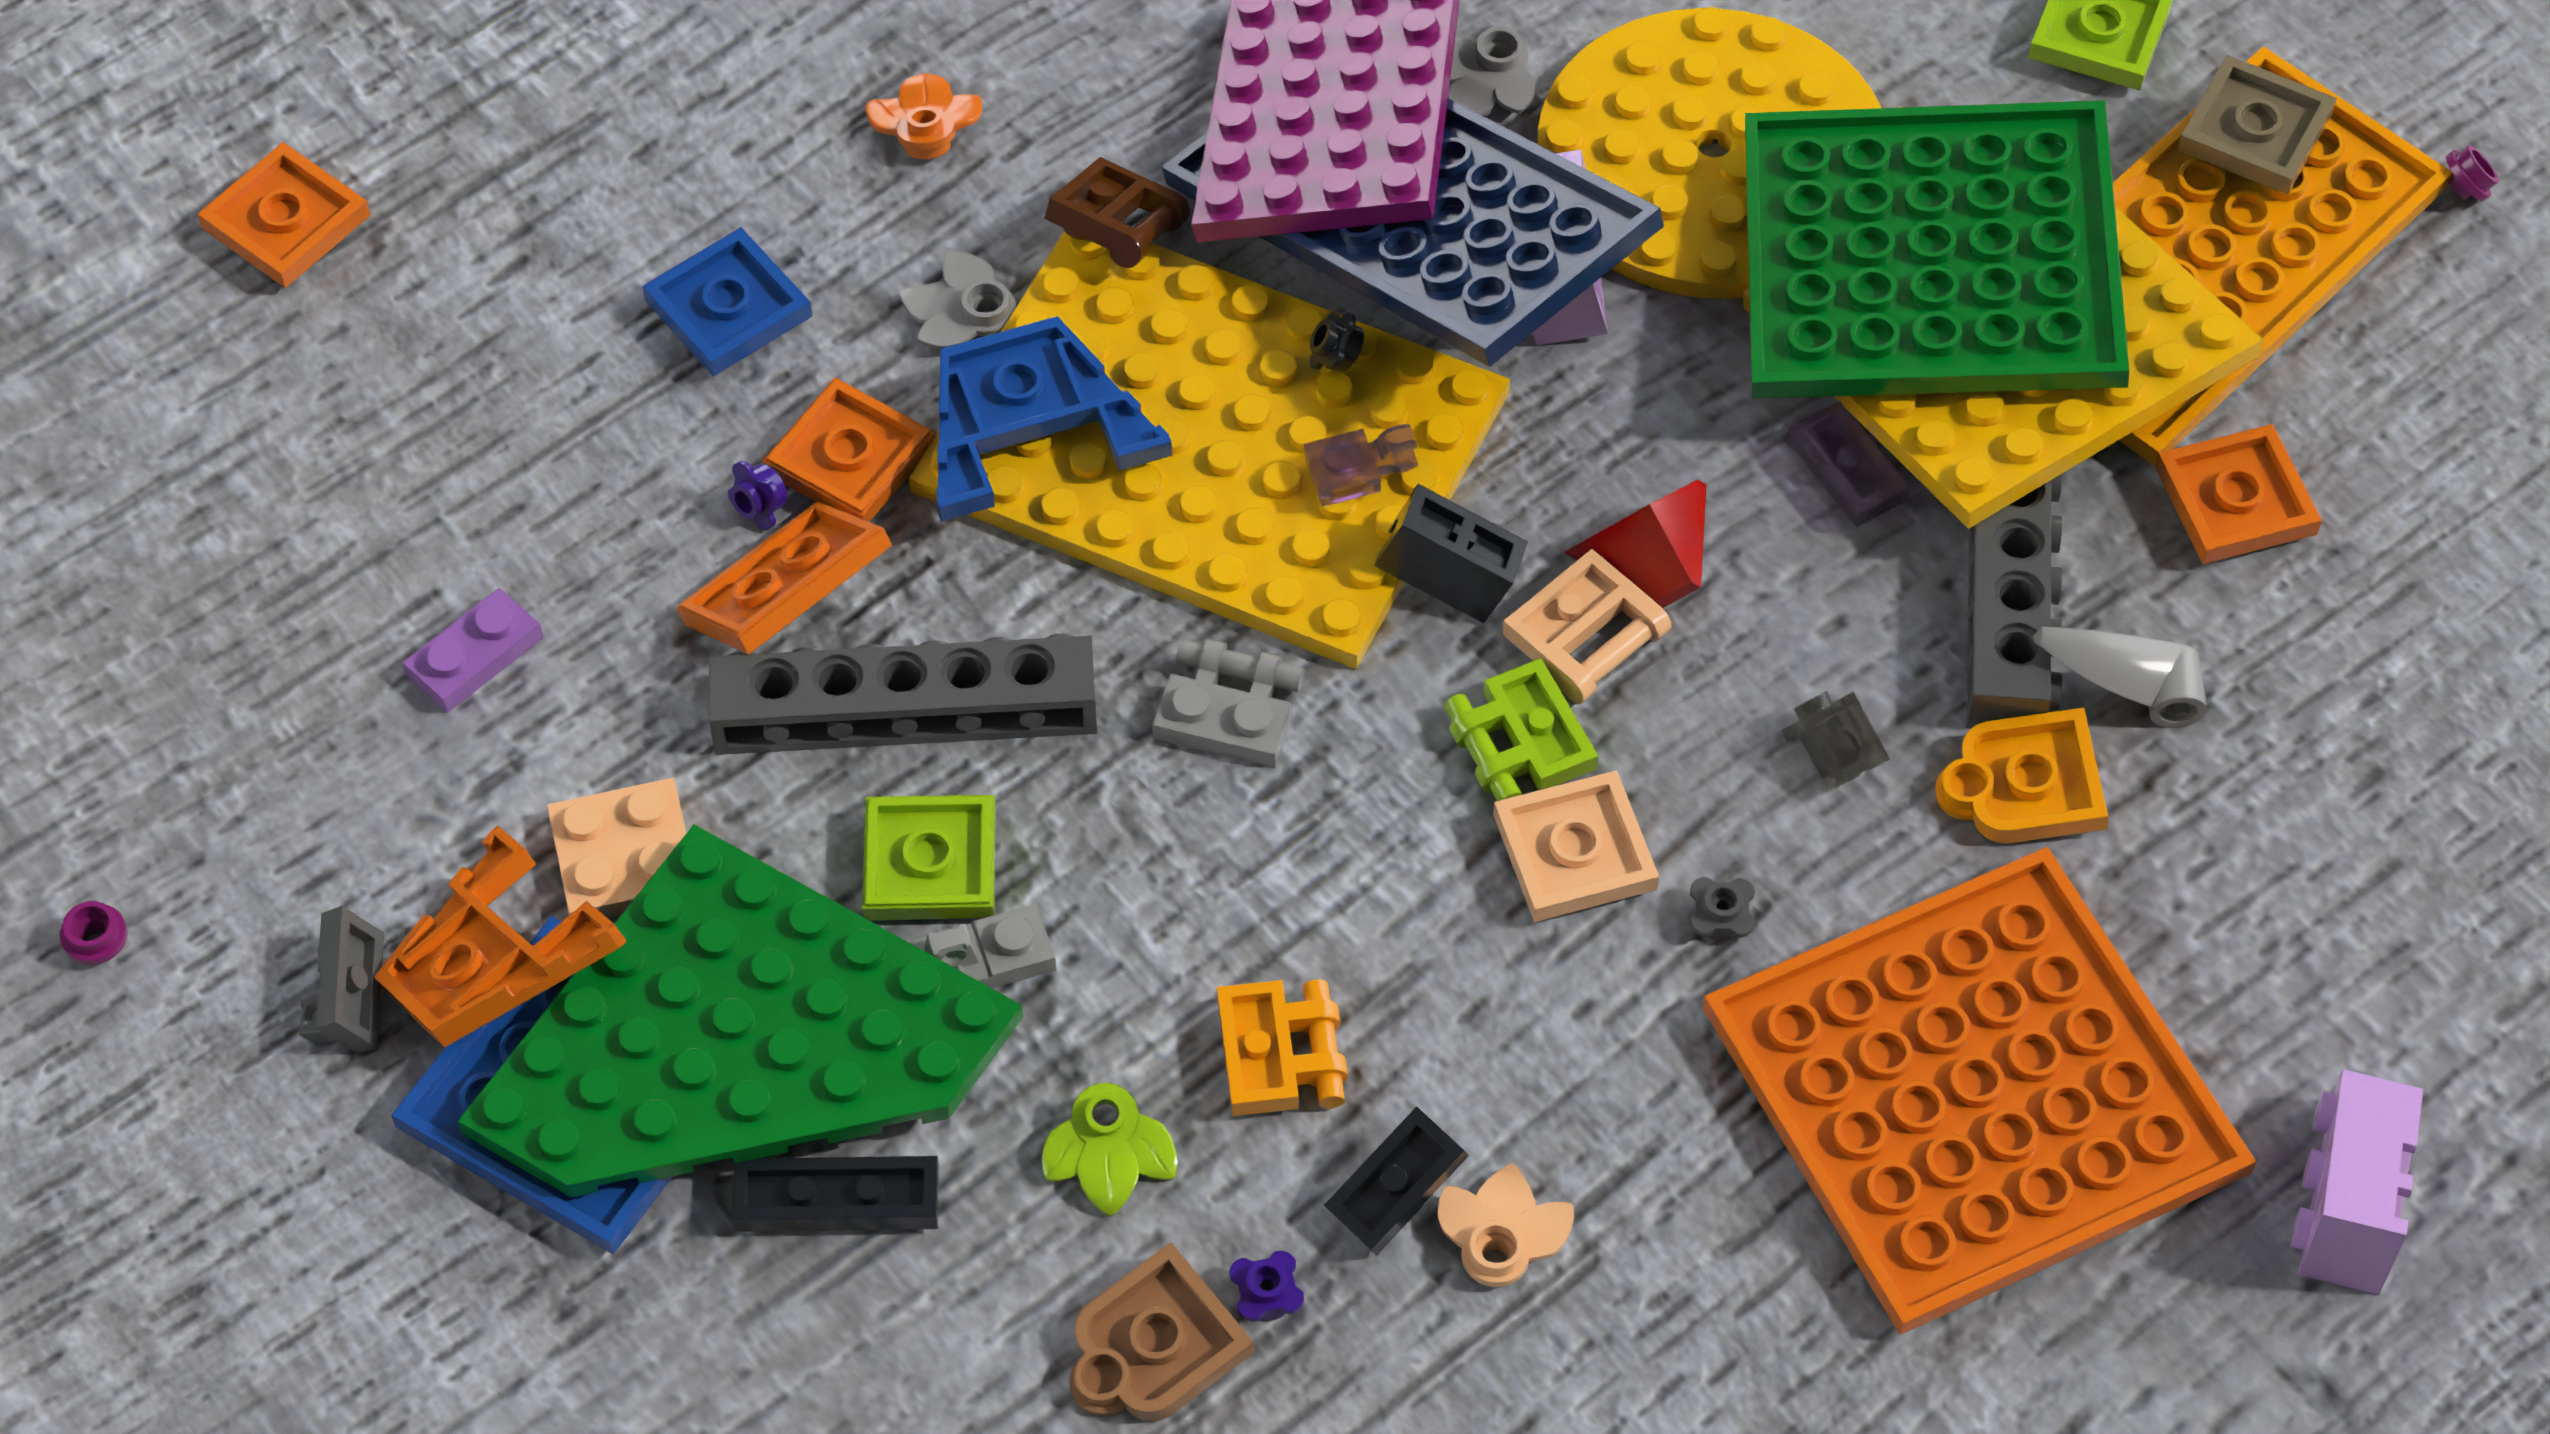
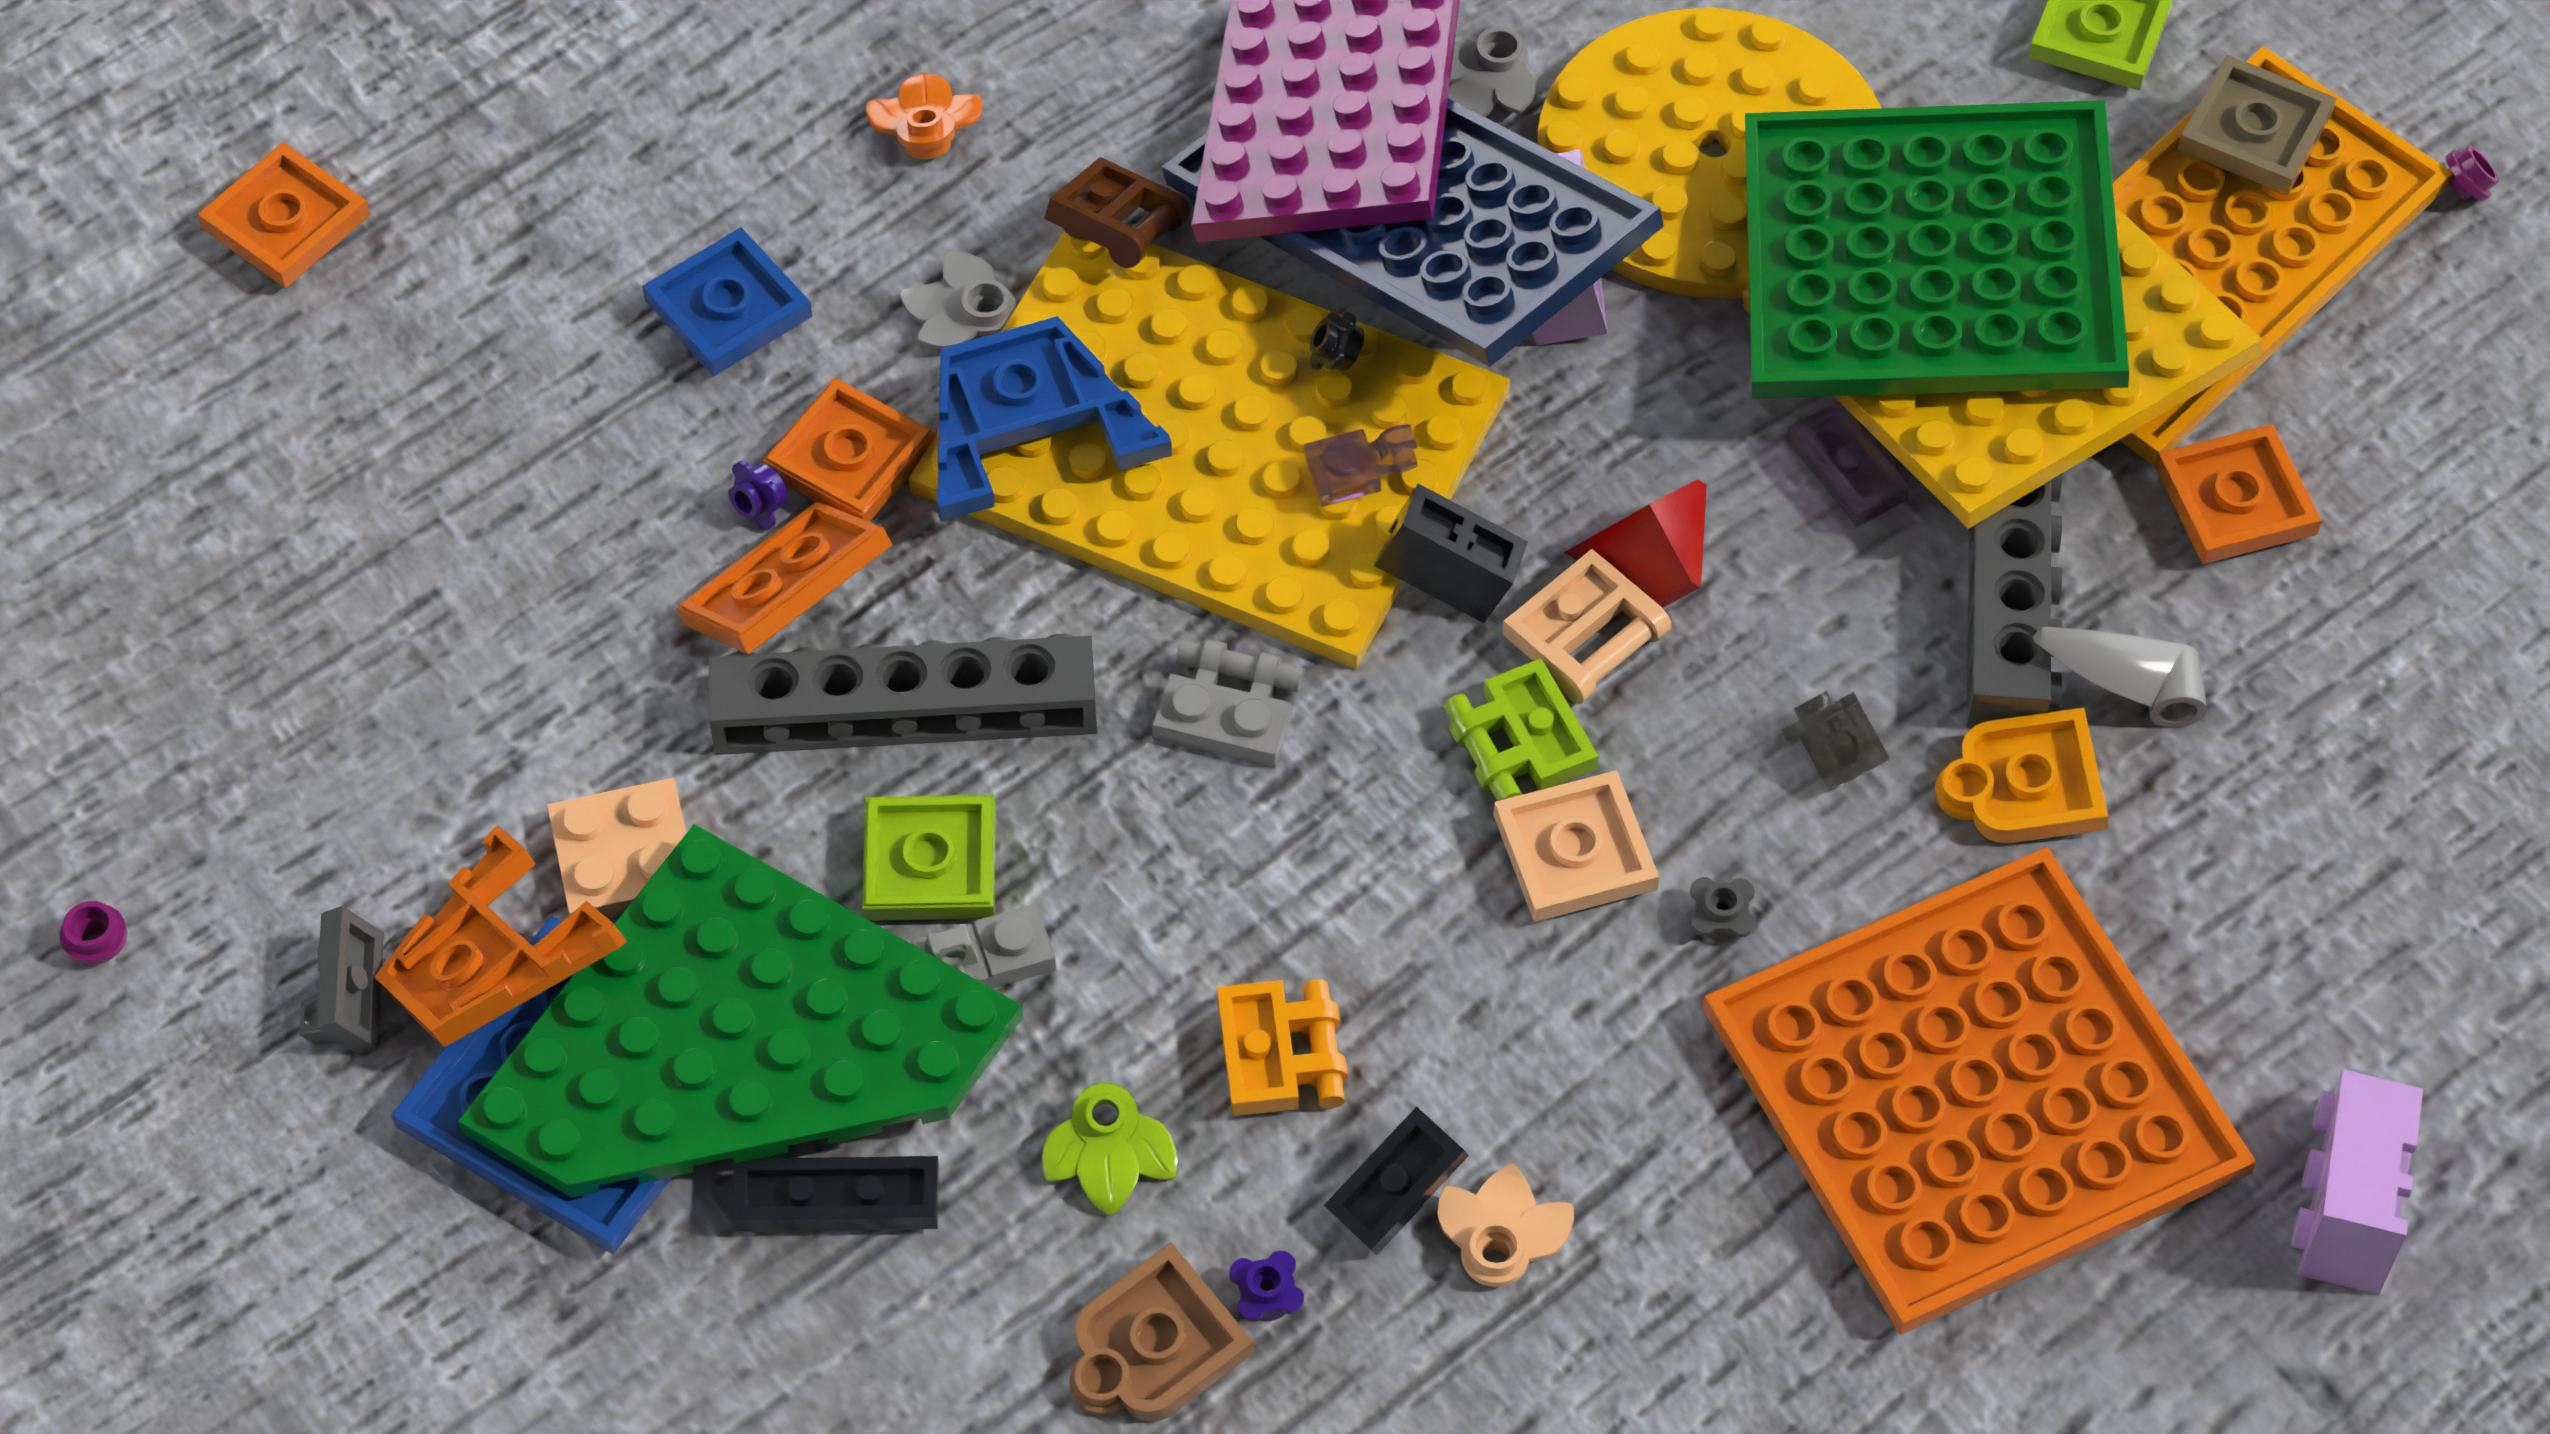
medium lavender plate [403,587,544,713] -> none

